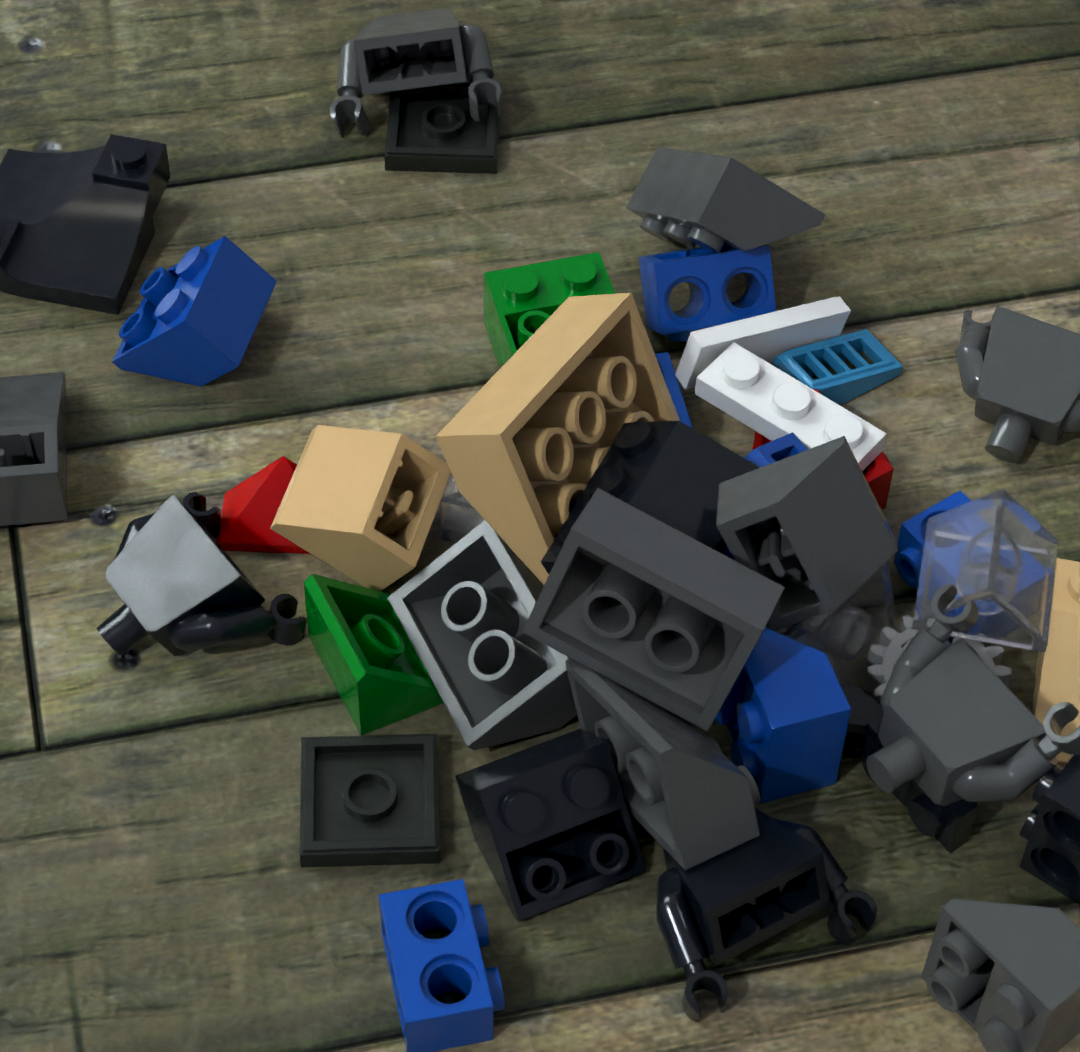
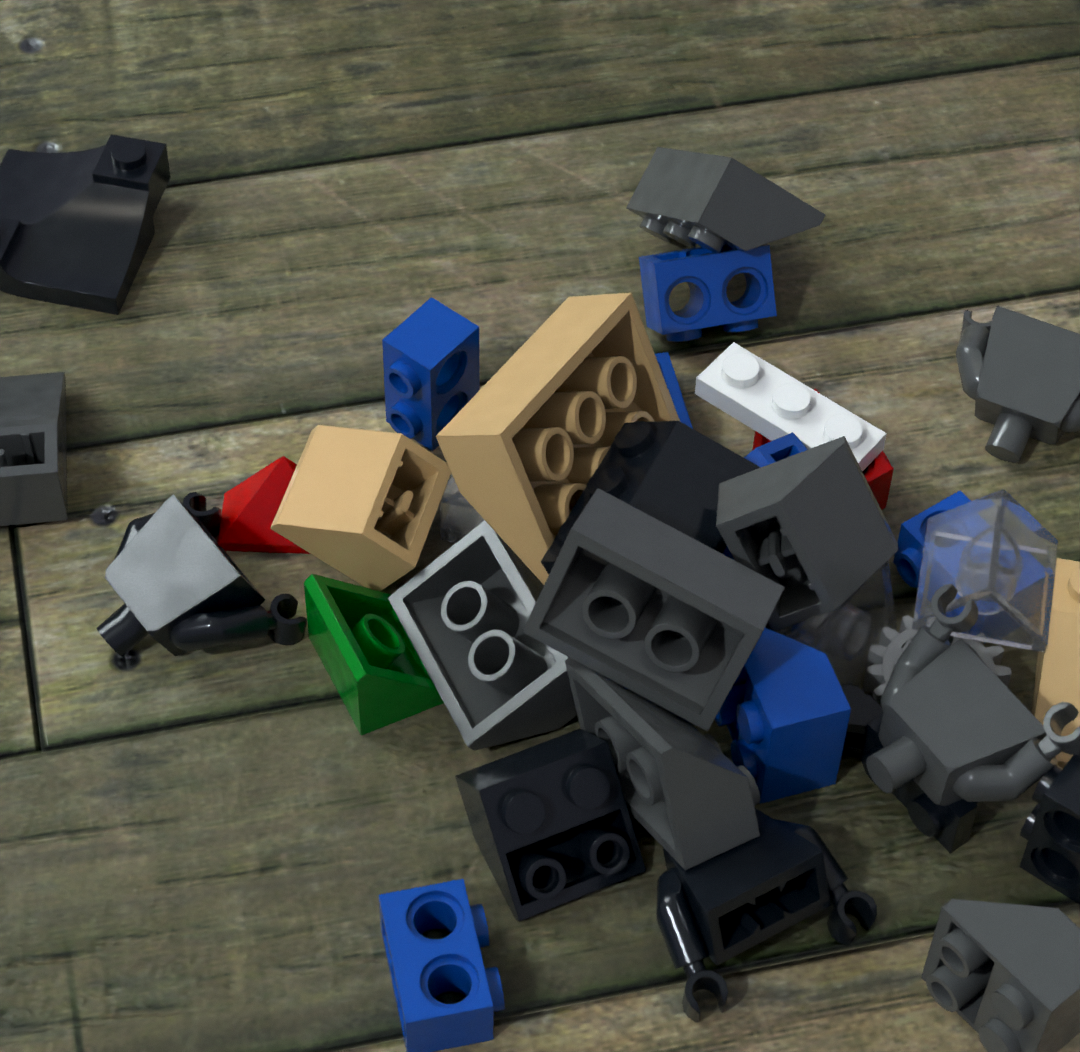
blue slope [112,236,277,387] -> none
pearl dark grey tile [300,734,440,868] -> none
dark grey torso [330,8,503,137] -> none
pearl dark grey tile [384,82,501,174] -> none
green slope [484,252,615,366] -> none
white tile [675,296,851,390] -> none
dark azure slope [773,329,903,405] -> none
none -> blue brick [382,297,480,451]

